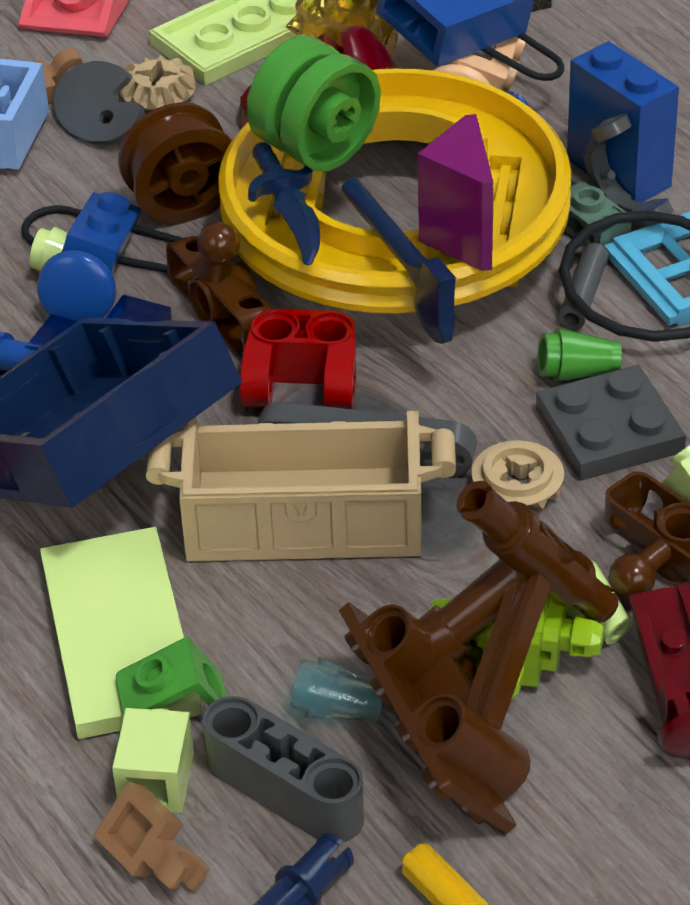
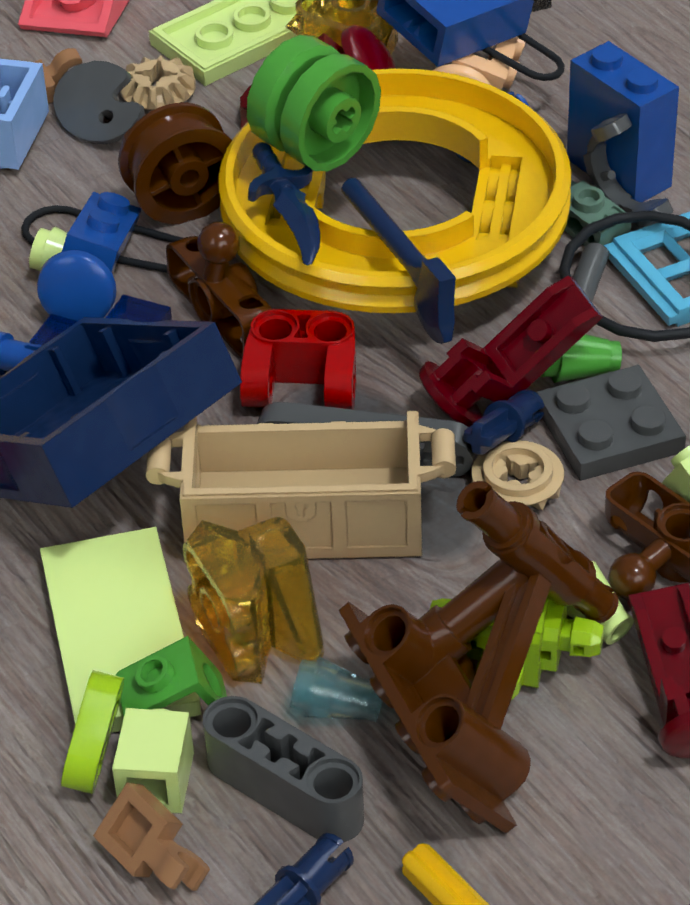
magenta slope [418,114,493,271] -> none
none -> lime beam [61,670,124,794]
none -> clear yellow piece [183,517,324,684]
none -> dark red piece [419,275,603,427]
none -> dark blue axle [463,390,544,455]

